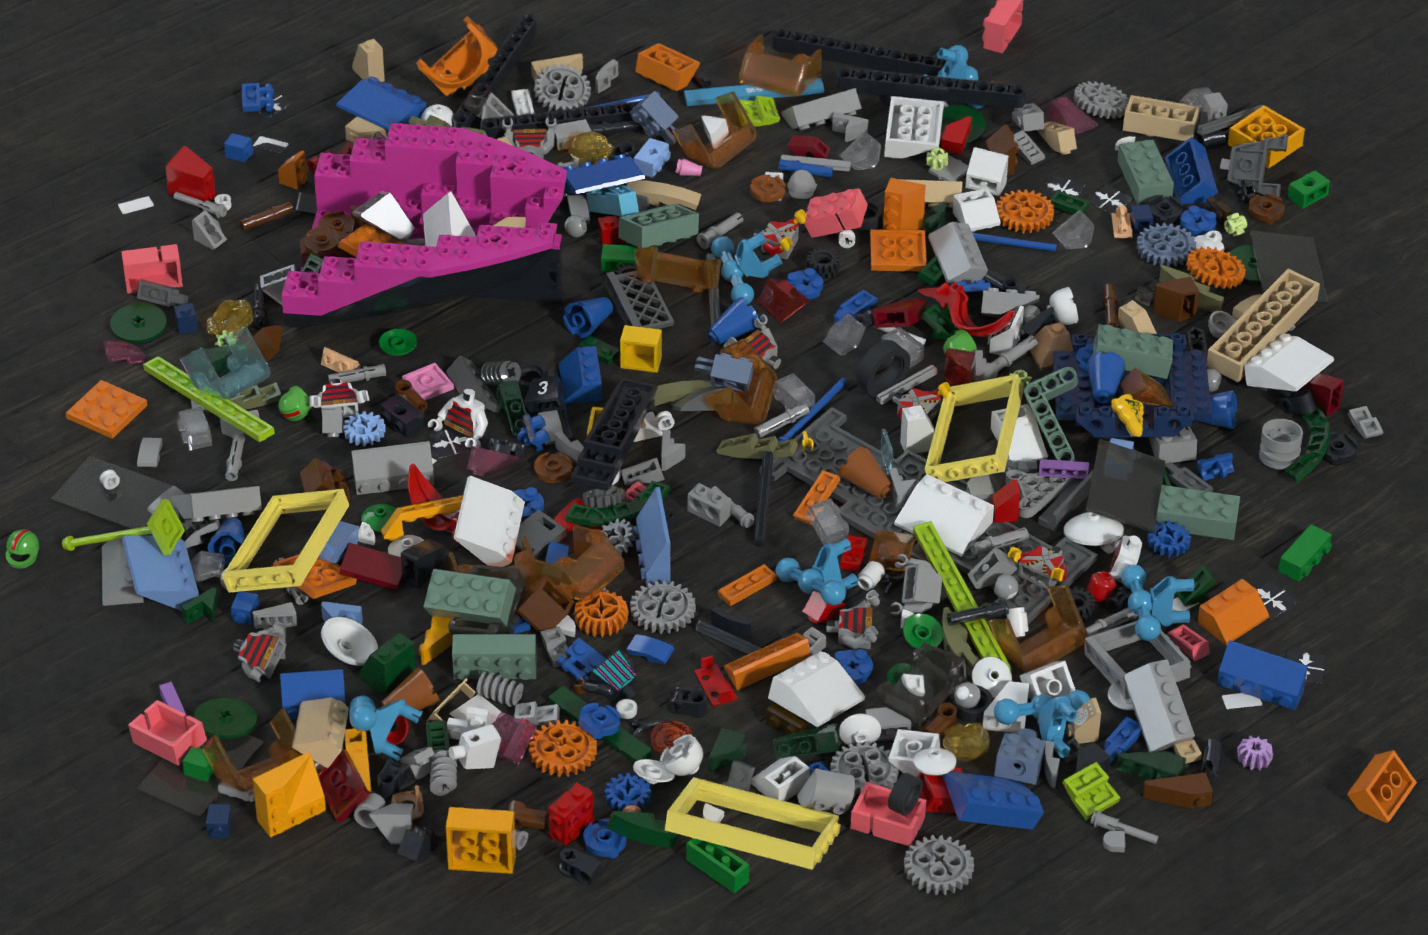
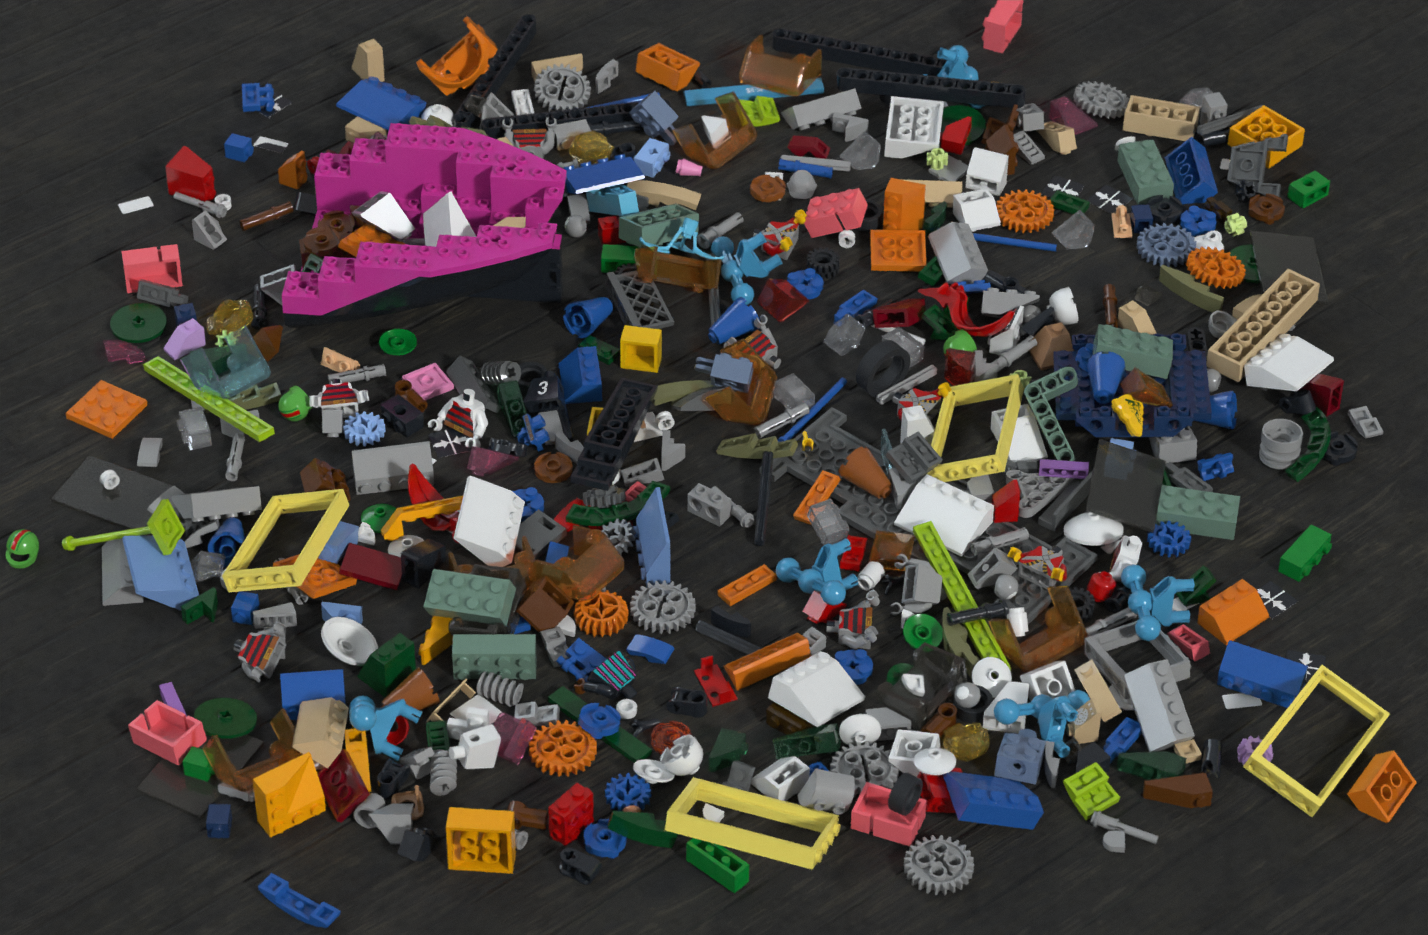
reddish brown slope [1153,277,1199,322] -> none
none -> lavender slope [164,319,206,361]
none -> blue slope [258,873,341,928]
none -> medium azure plant [639,217,724,261]
none -> dark grey slope [885,431,943,484]
none -> reddish brown bracket [981,104,1019,145]
none -> tan slope [1074,660,1122,722]
none -> light yellow door [1243,665,1390,817]

